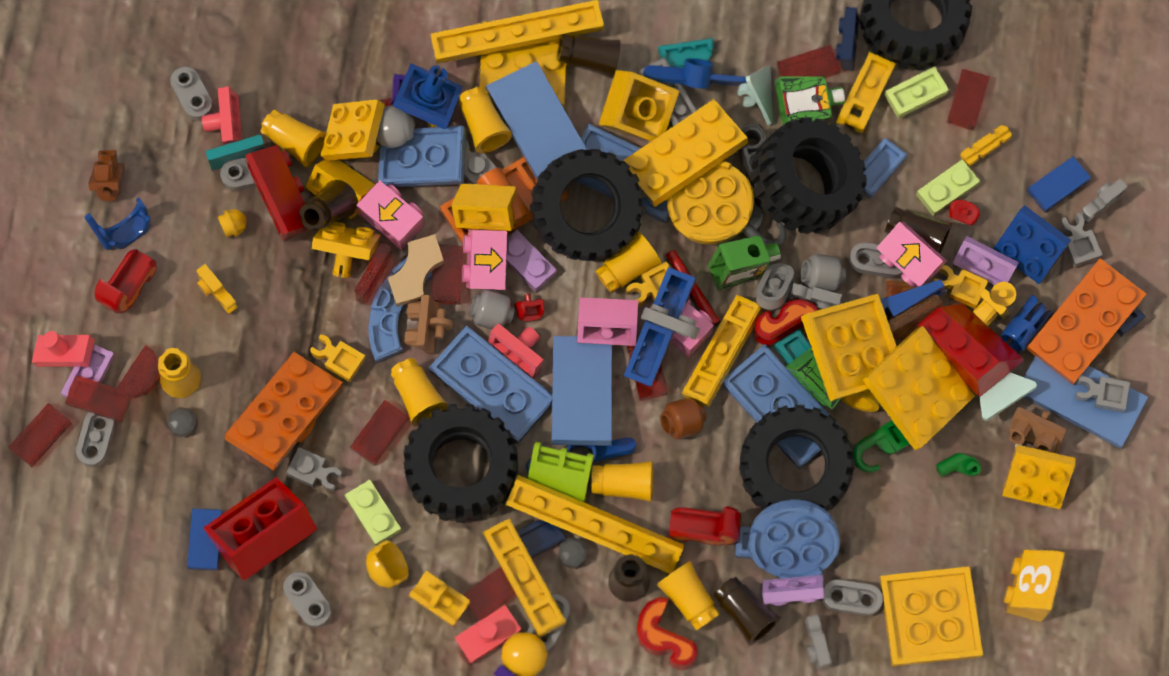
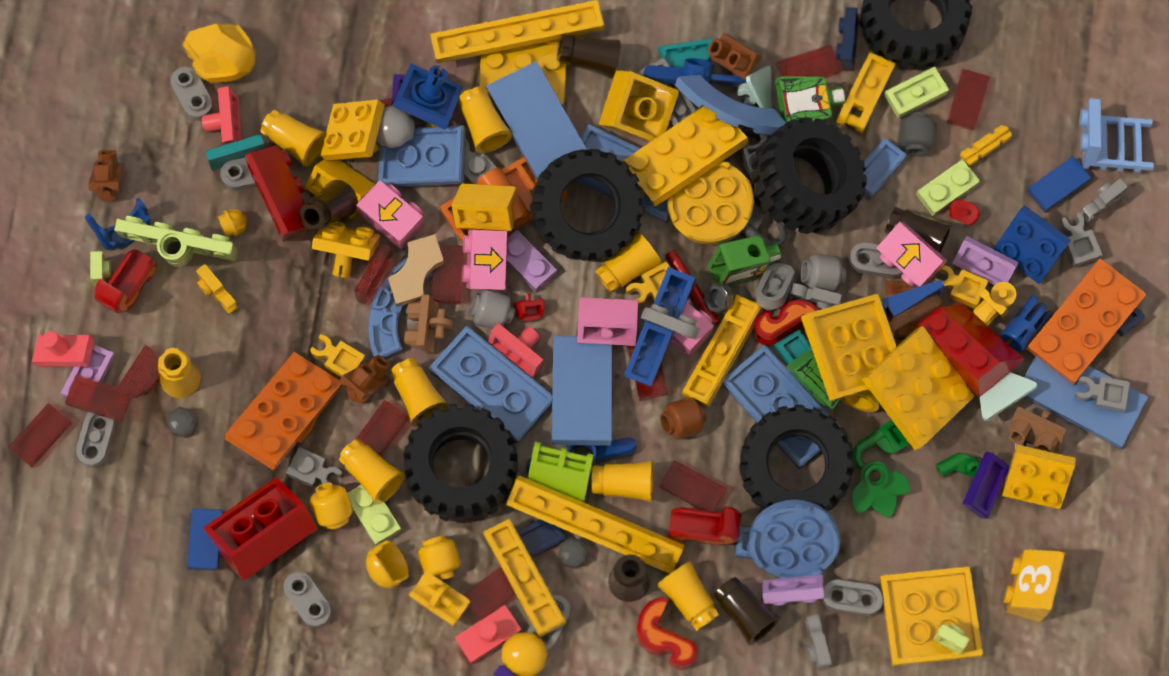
none -> yellowish green plate [90,251,112,287]
none -> yellowish green plate [114,216,238,267]
none -> yellow helmet [182,23,256,83]
none -> yellow head [309,482,353,529]
none -> dark orange hips [339,355,391,403]
none -> yellow plant [339,439,405,505]
none -> yellow head [418,534,461,580]
none -> clear red tile [660,460,726,511]
none -> medium blue tile [675,75,786,135]
none -> dark grey tile [704,283,734,313]
none -> dark orange hips [708,33,762,80]
none -> green plate [852,461,910,518]
none -> dark grey head [899,112,937,156]
none -> yellowish green plate [933,624,969,655]
none -> dark purple tile [962,452,1010,519]
none -> light blue plate [1079,98,1154,173]

